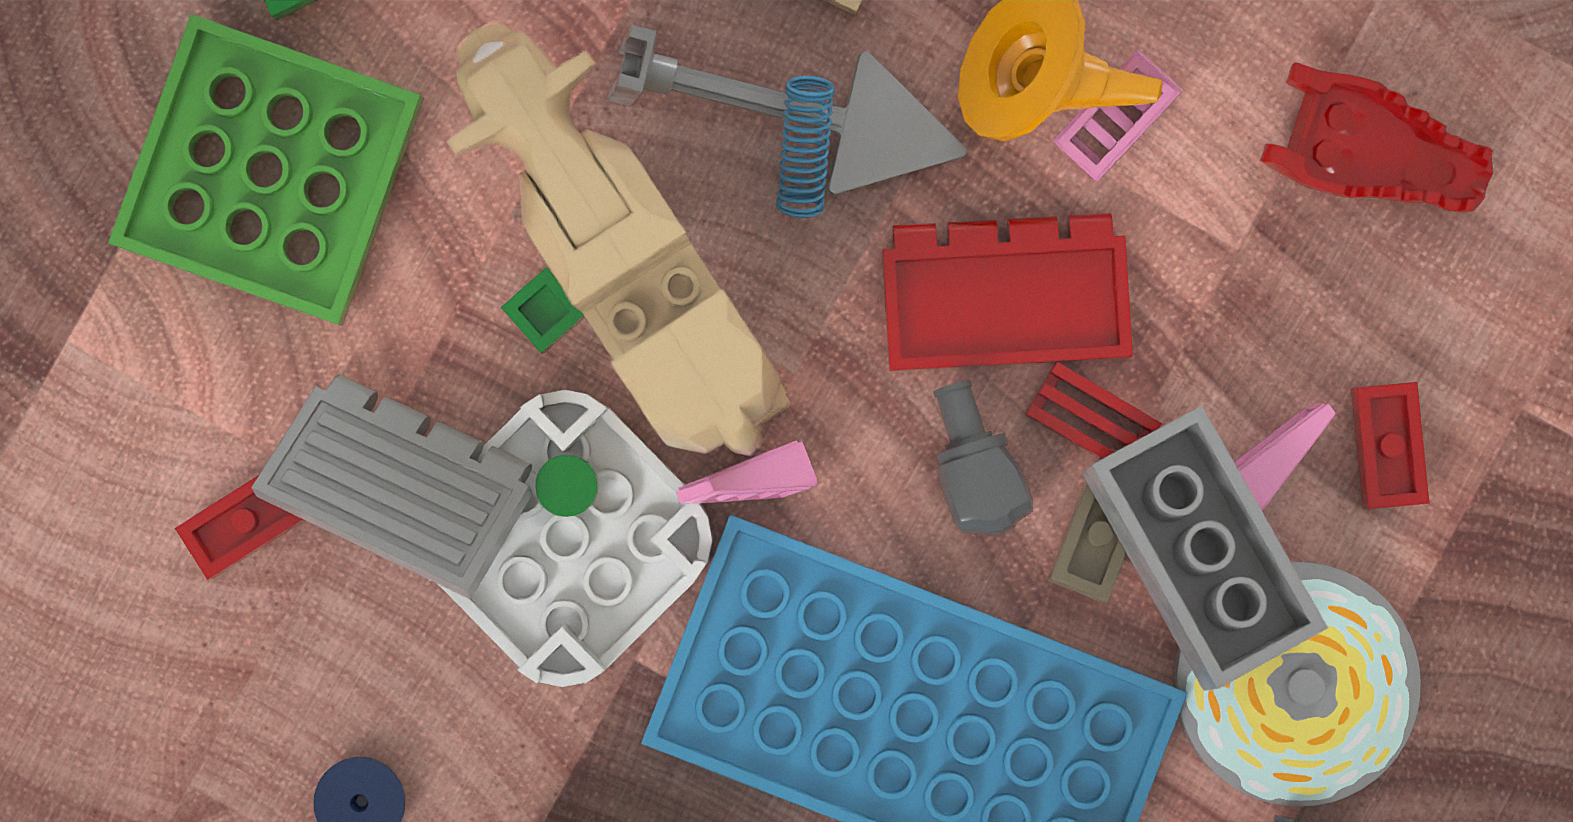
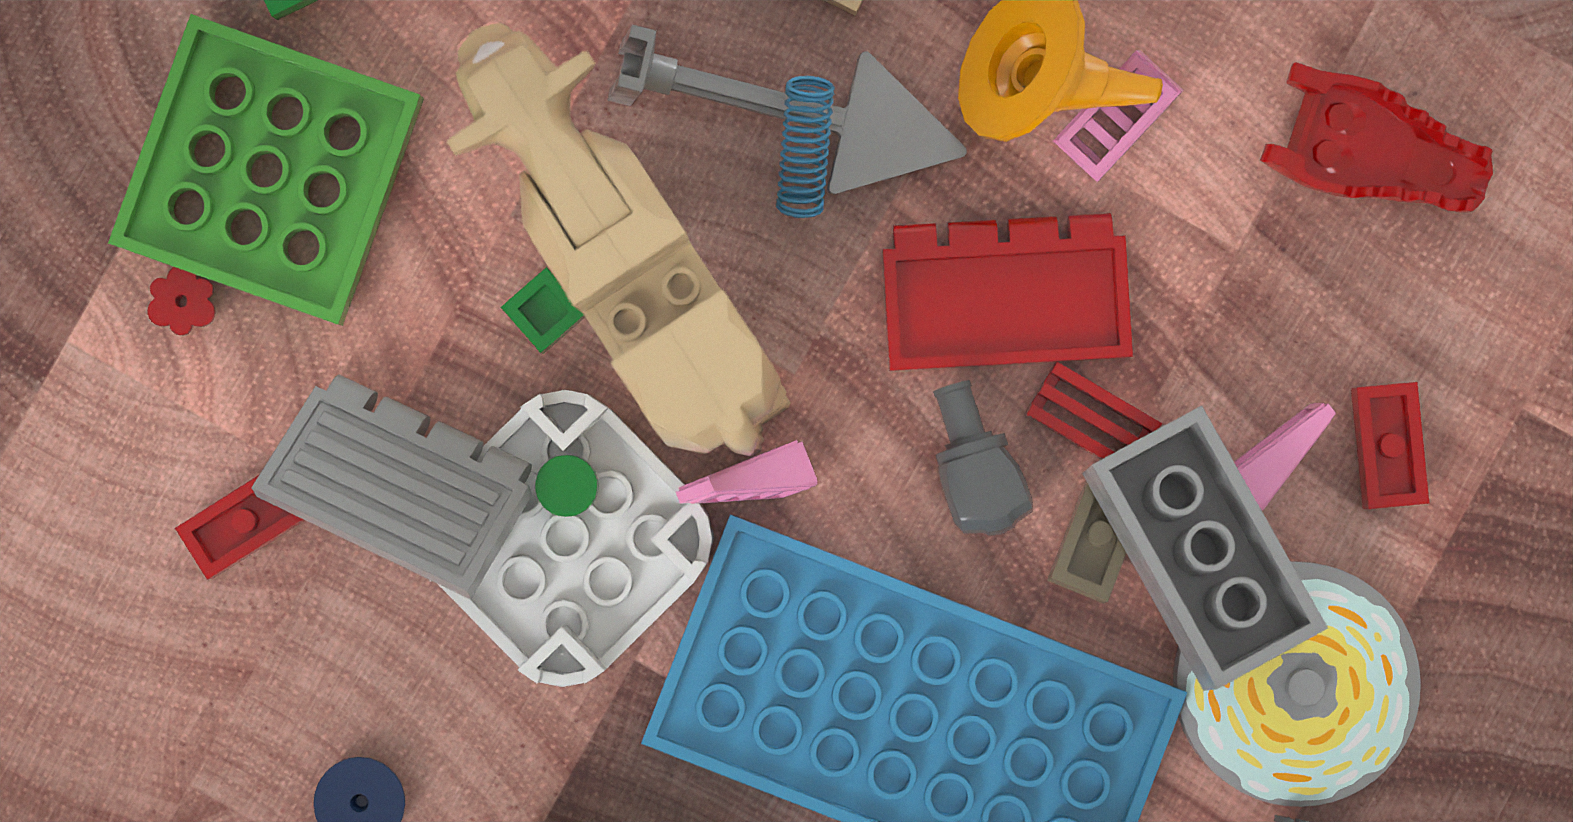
none -> red plant [147,267,216,336]

